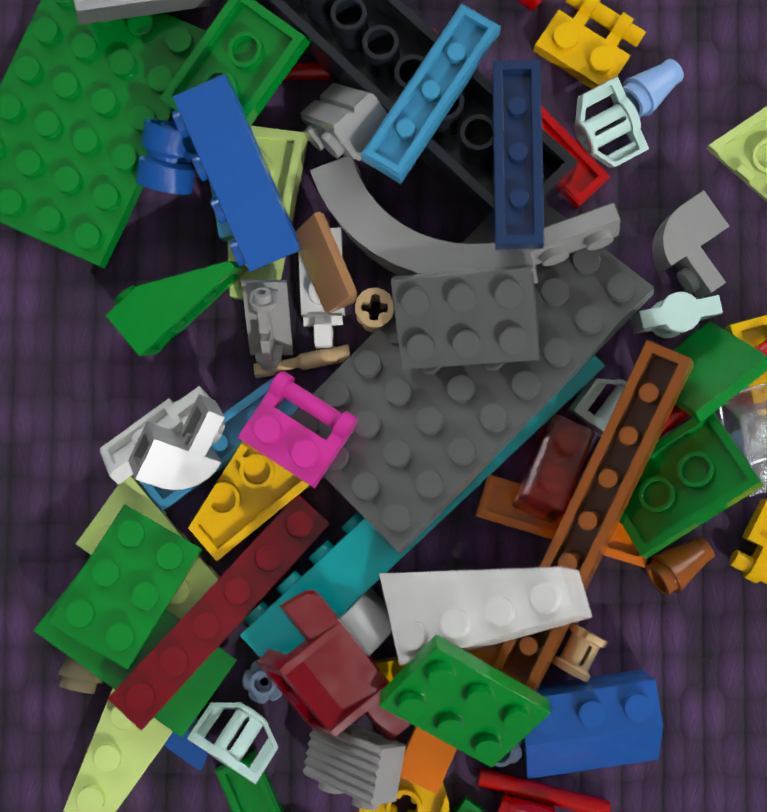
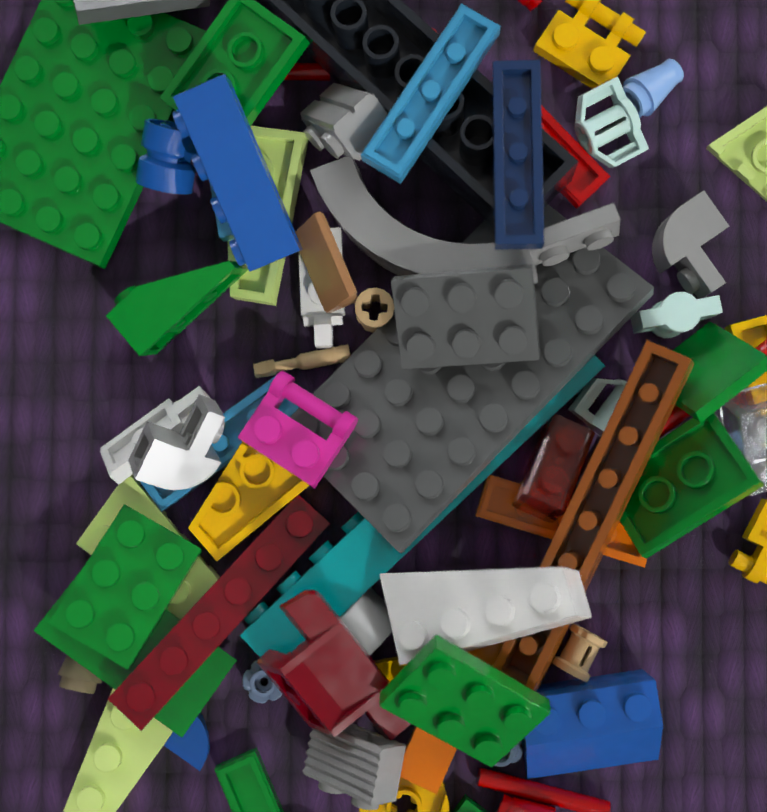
light aqua piece [187,702,278,785] -> none
light grey hinge [241,280,293,371] -> none
dark orange cone [645,536,715,596] -> none

